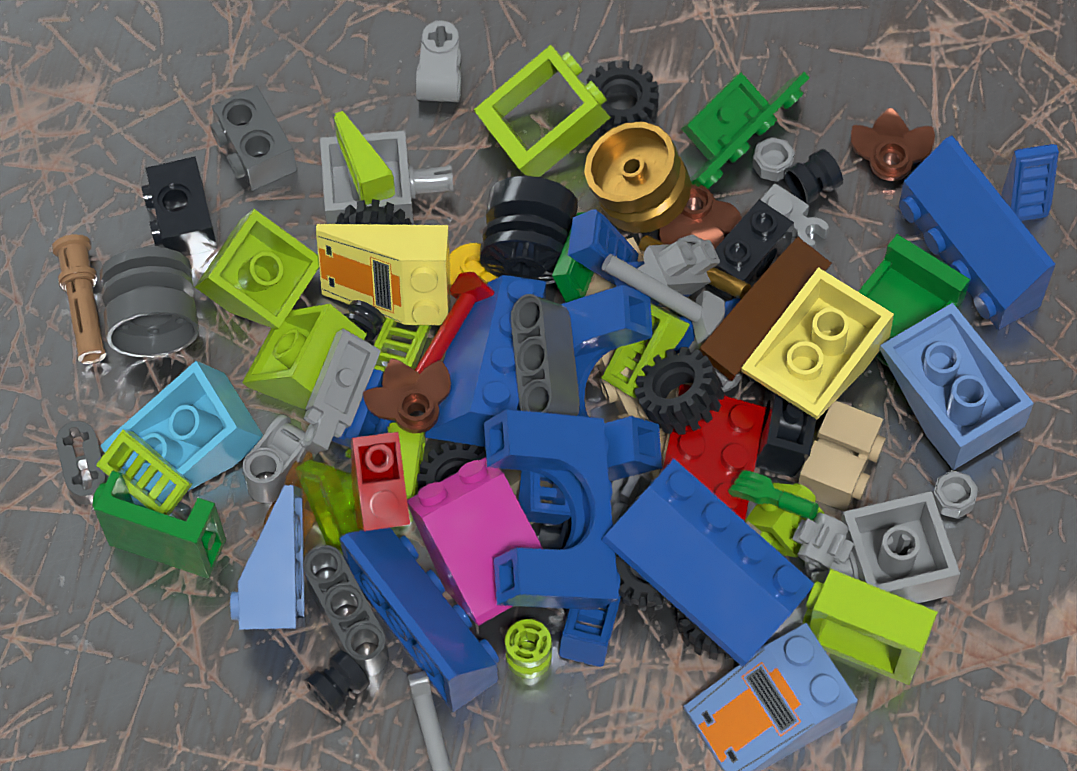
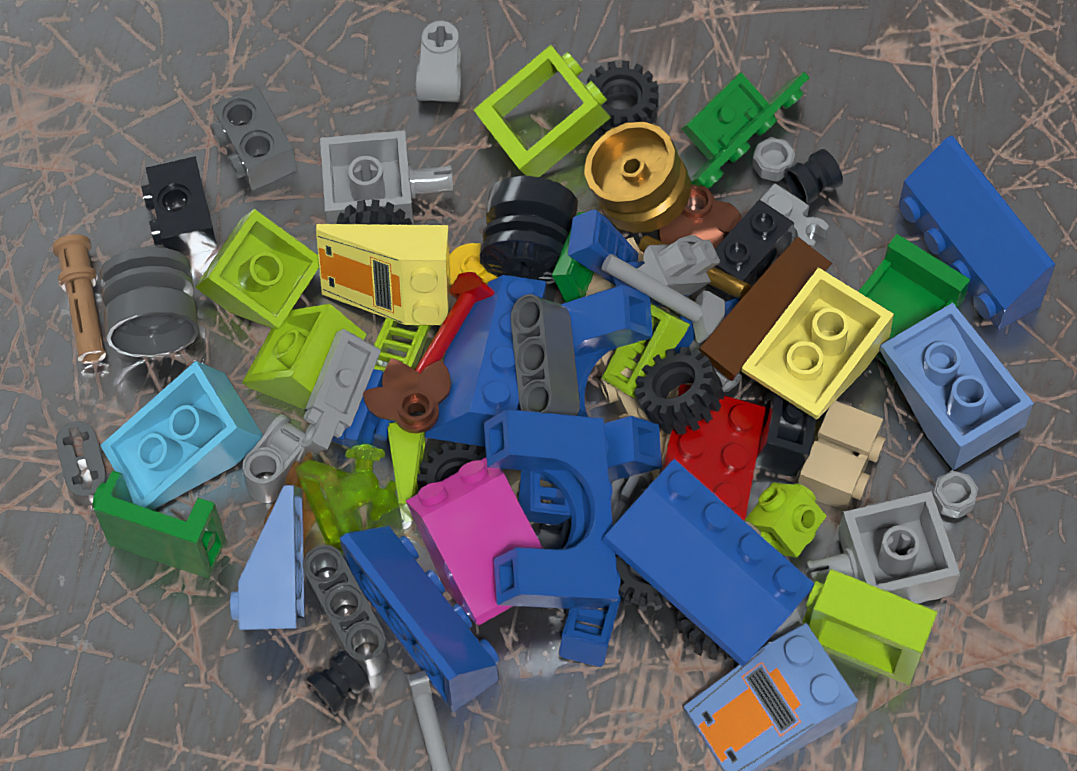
lime slope [96,429,192,516] -> none
lime slope [334,111,395,205] -> none
black bush [344,300,385,341] -> none
slope [351,432,410,531] -> none
lime wheel [505,619,552,679] -> none
green piece [728,470,819,520] -> none
light grey gear [792,513,854,570] -> none
copper plate [850,108,935,181] -> none
blue slope [1001,144,1059,221] -> none

